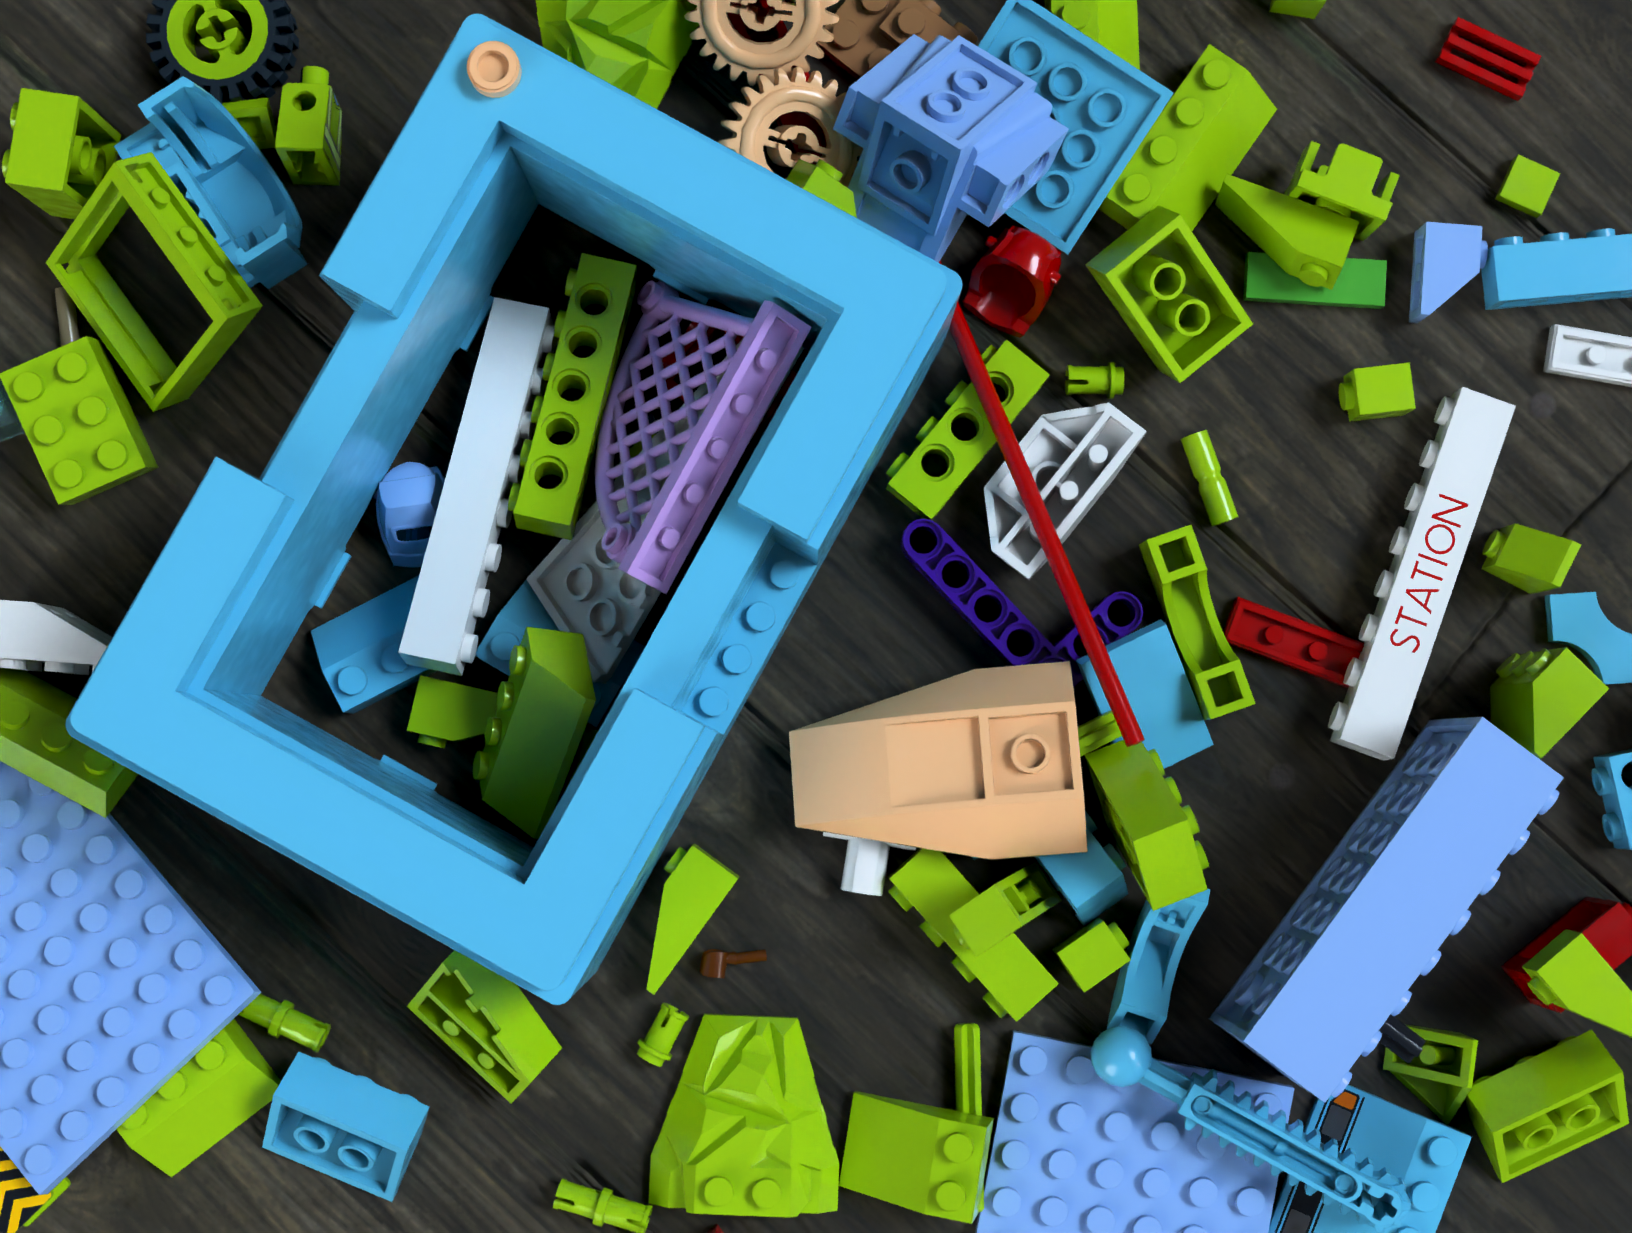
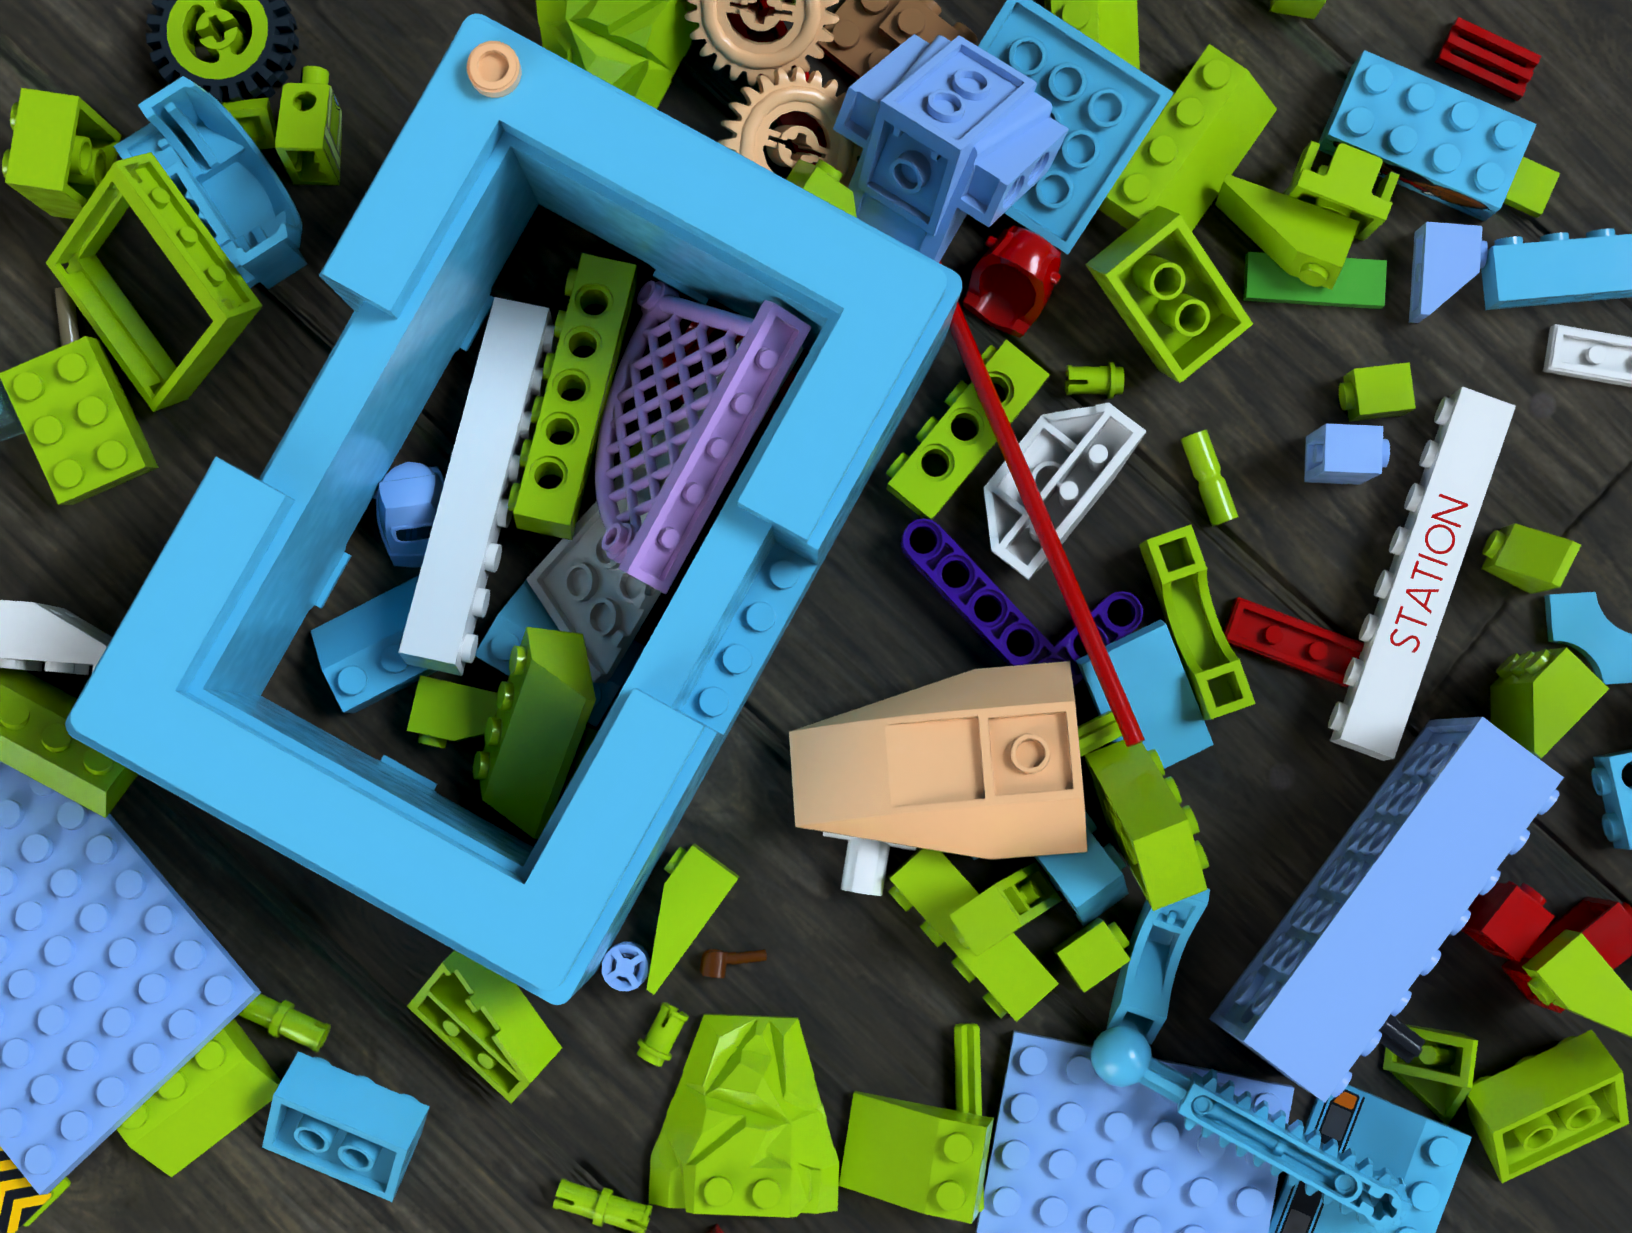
none -> light blue wheel [601,941,651,991]
none -> light blue brick [1304,423,1390,485]
none -> medium azure brick [1318,50,1537,221]
none -> red brick [1461,881,1555,962]

